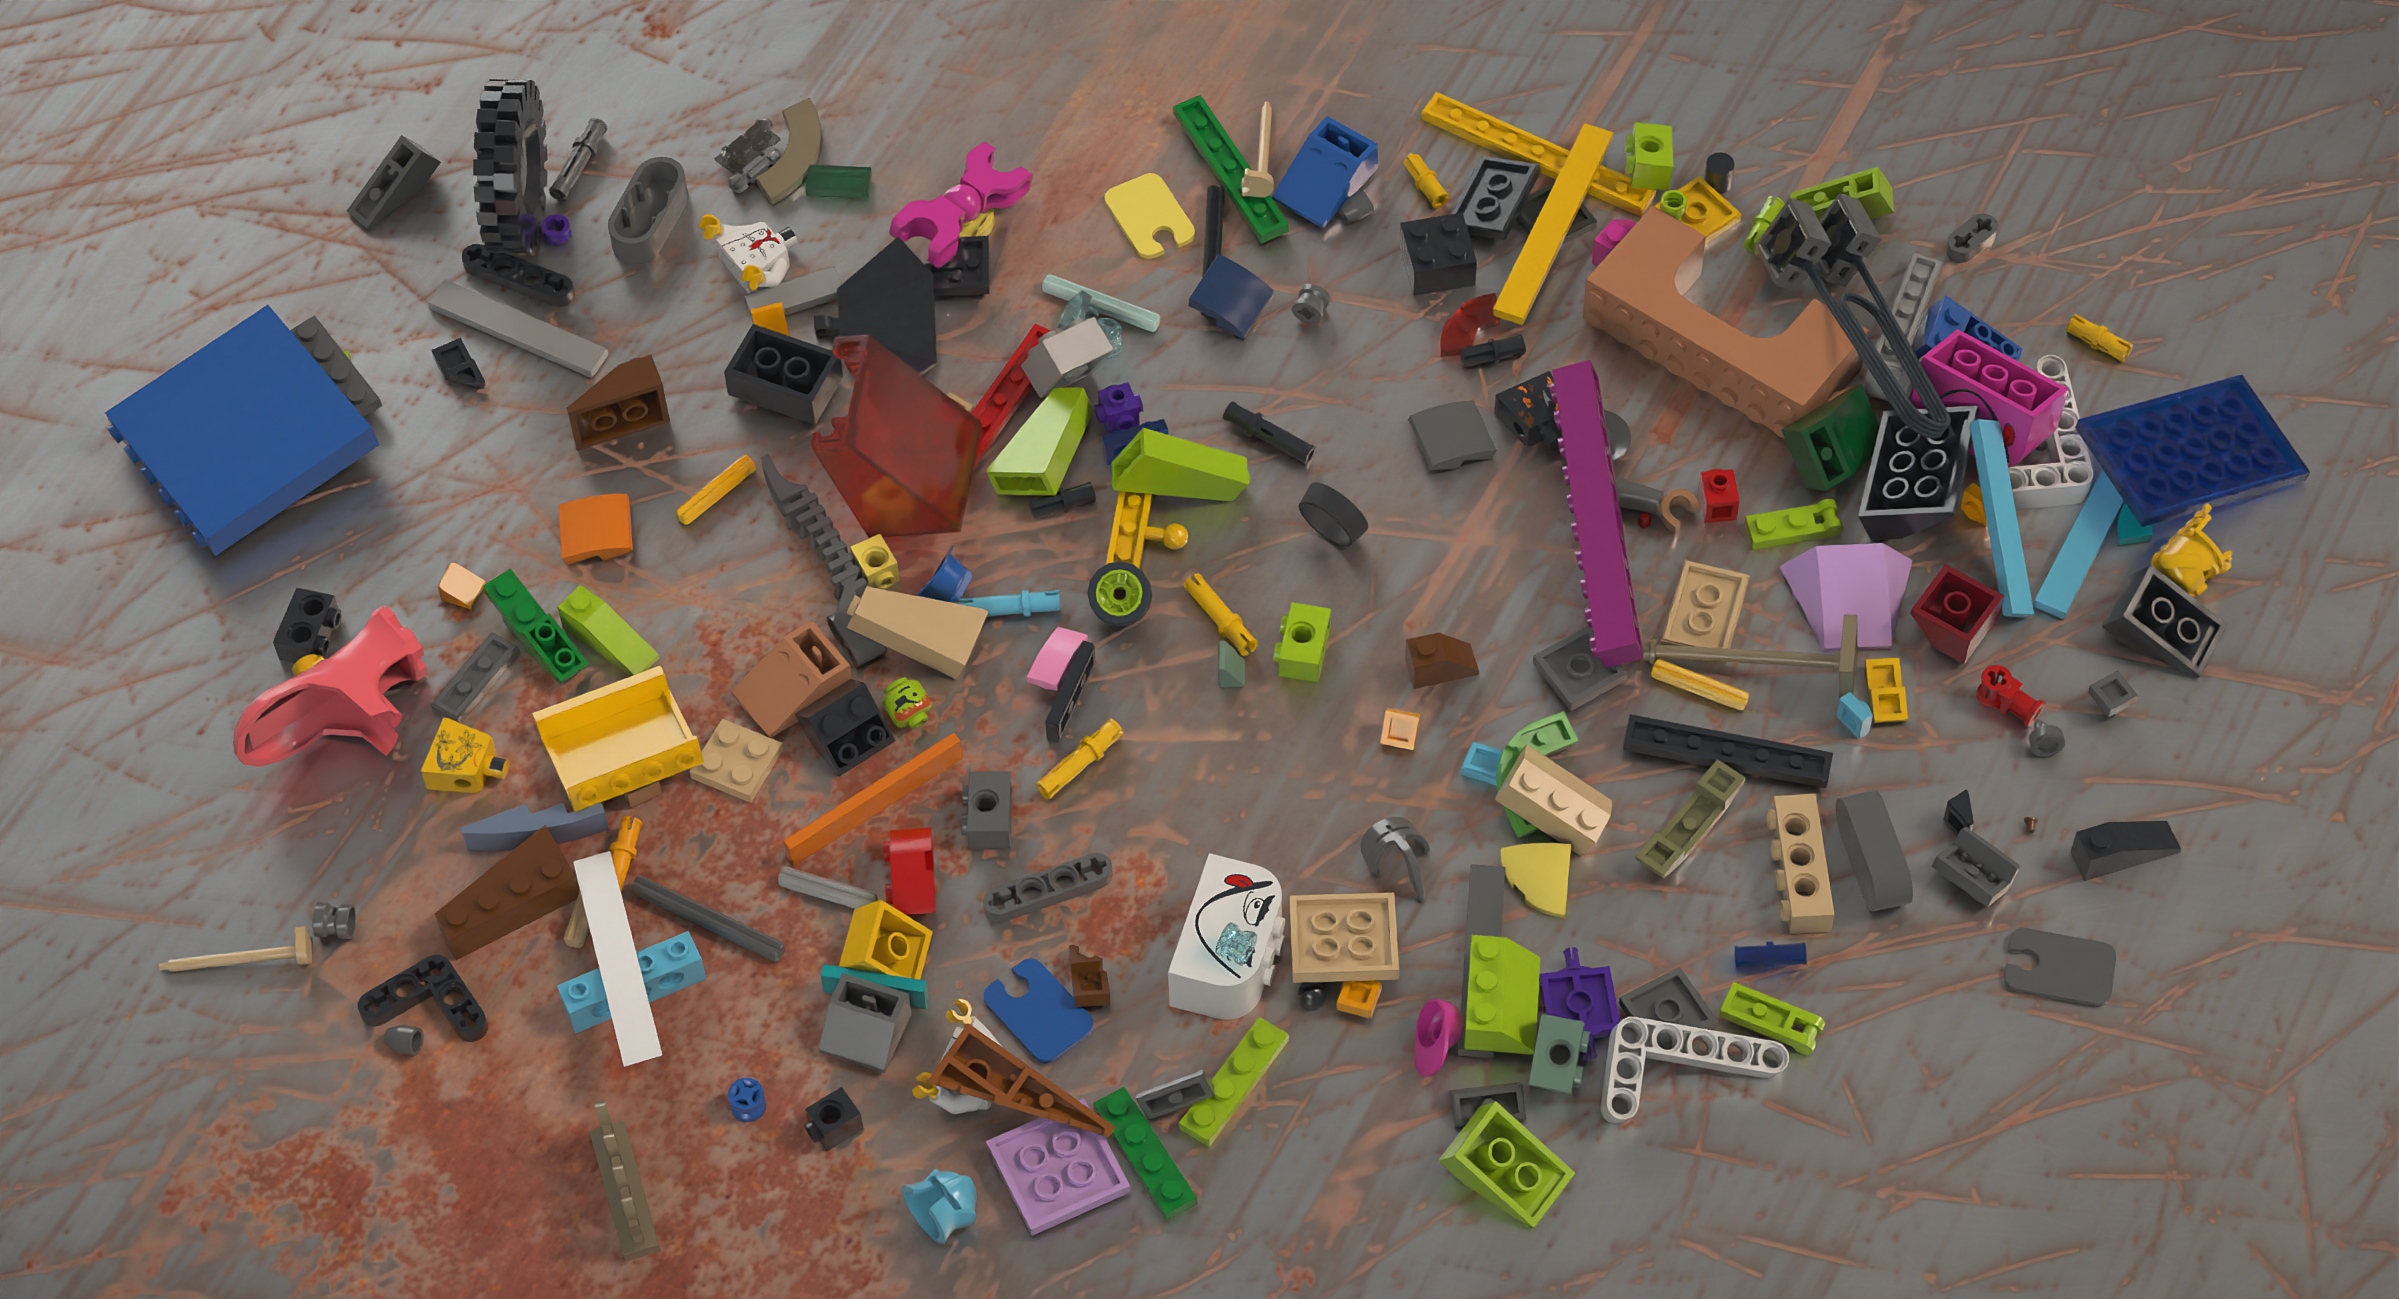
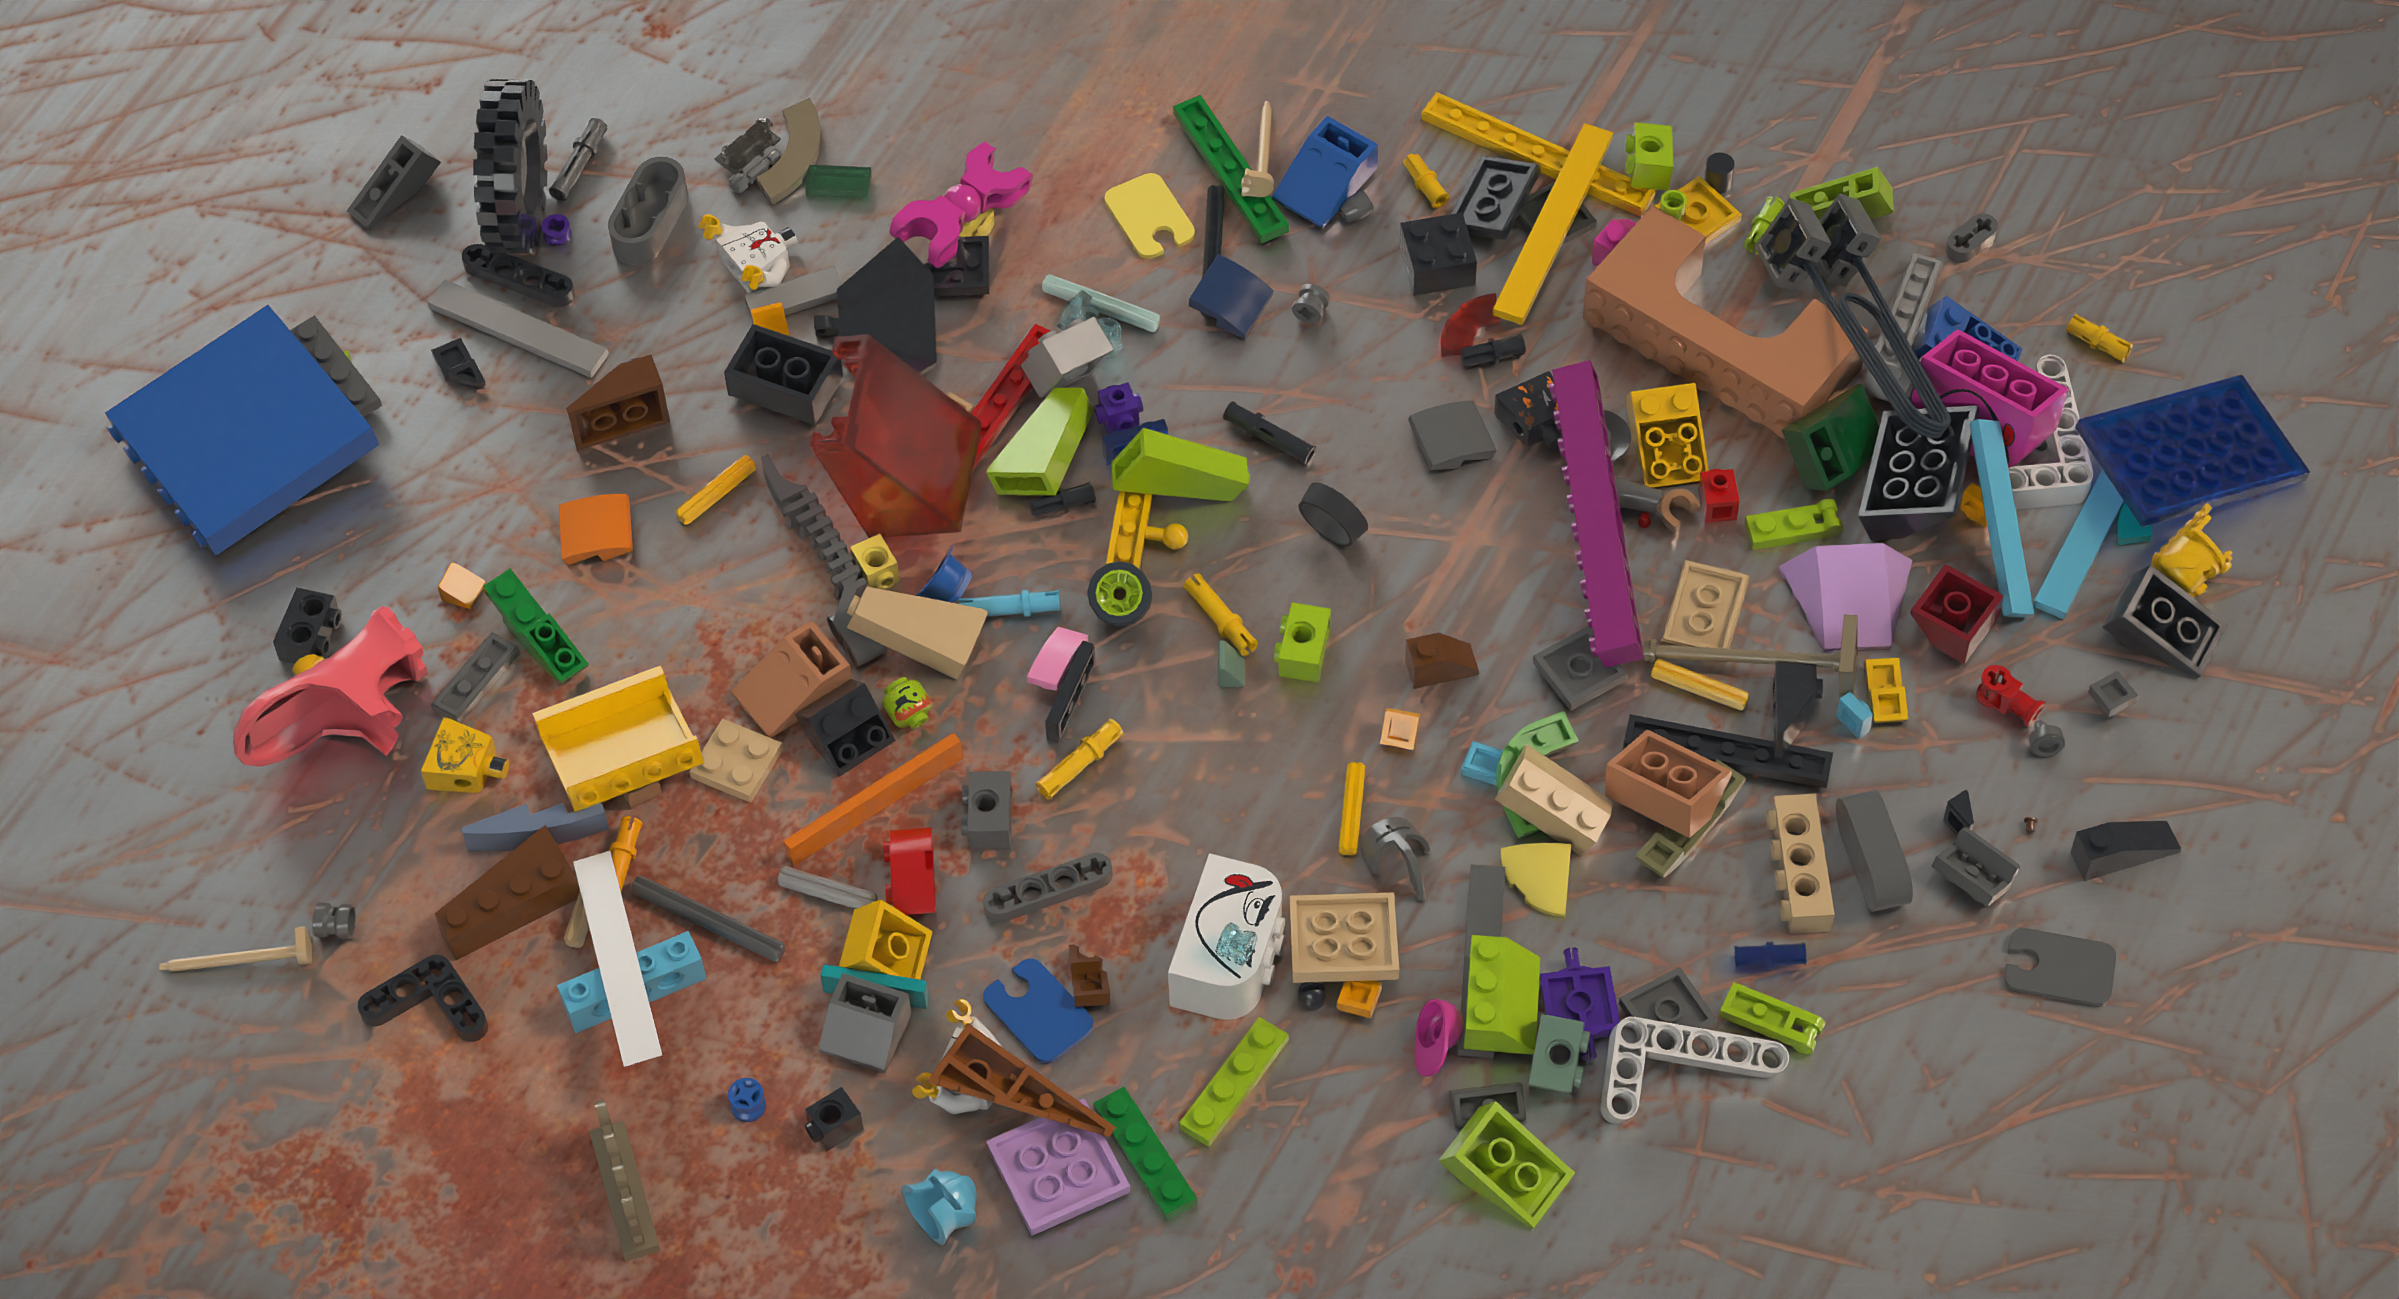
dark grey hose [384,1025,424,1056] -> none
lime slope [557,585,659,676] -> none
dark grey slope [1135,1070,1215,1120] -> none
none -> yellow axle [1339,762,1365,856]
none -> nougat slope [1605,730,1732,838]
none -> yellow slope [1625,383,1709,488]
none -> black slope [1772,662,1823,758]

